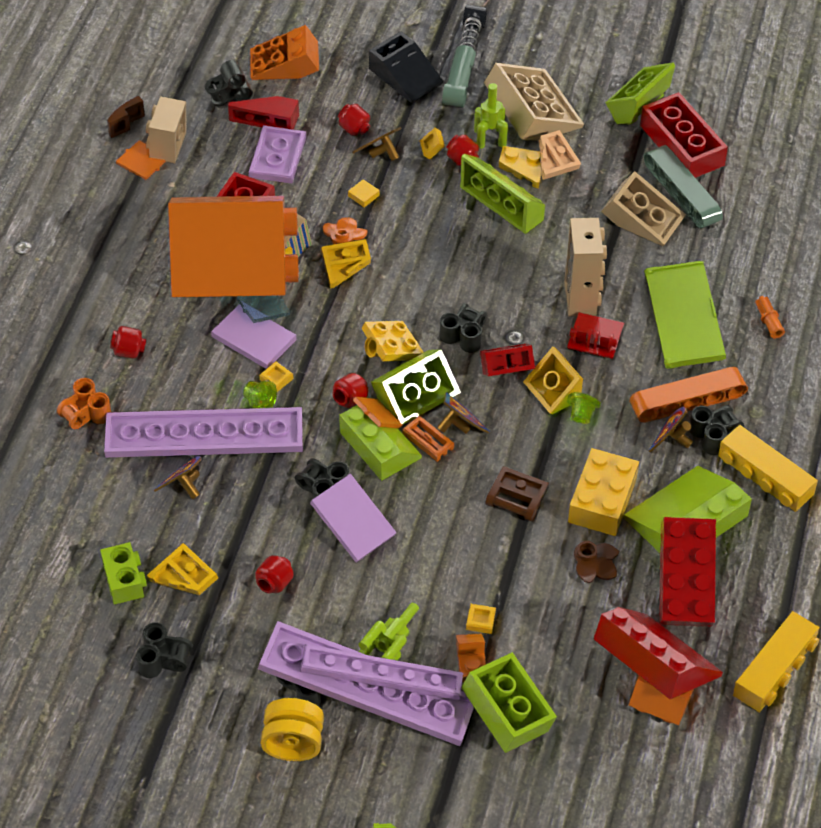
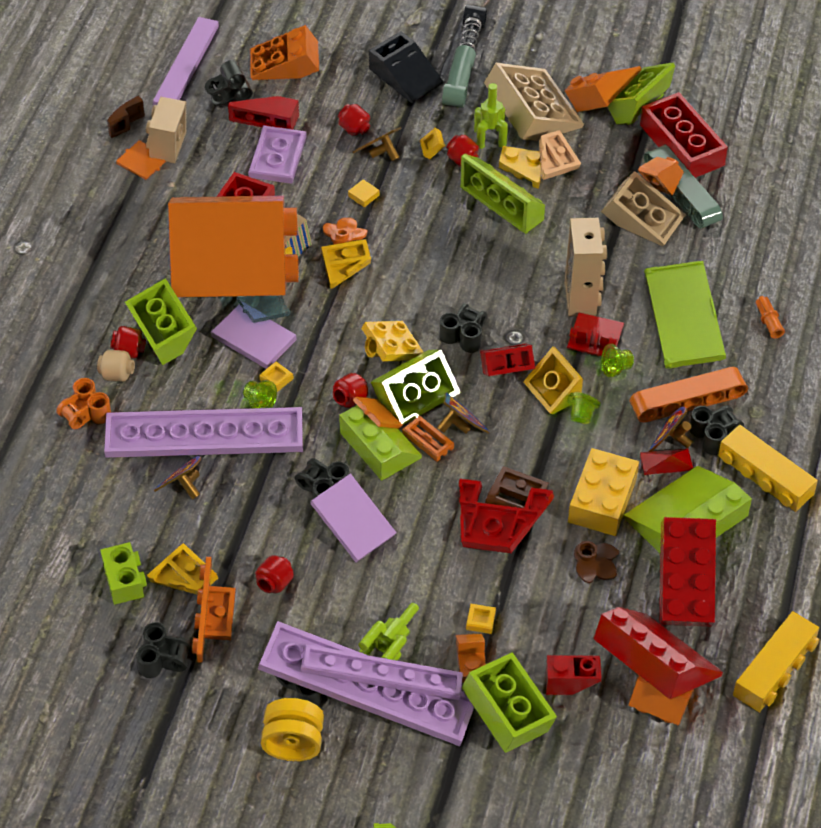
none -> tan head [97,350,135,382]
none -> lime slope [125,278,197,365]
none -> lavender tile [153,17,219,106]
none -> orange bracket [192,556,236,663]
none -> red wing [459,479,554,554]
none -> red slope [545,655,602,695]
none -> orange slope [565,66,642,112]
none -> clear neon green piece [601,344,634,377]
none -> orange slope [638,157,684,196]
none -> red slope [640,448,693,475]

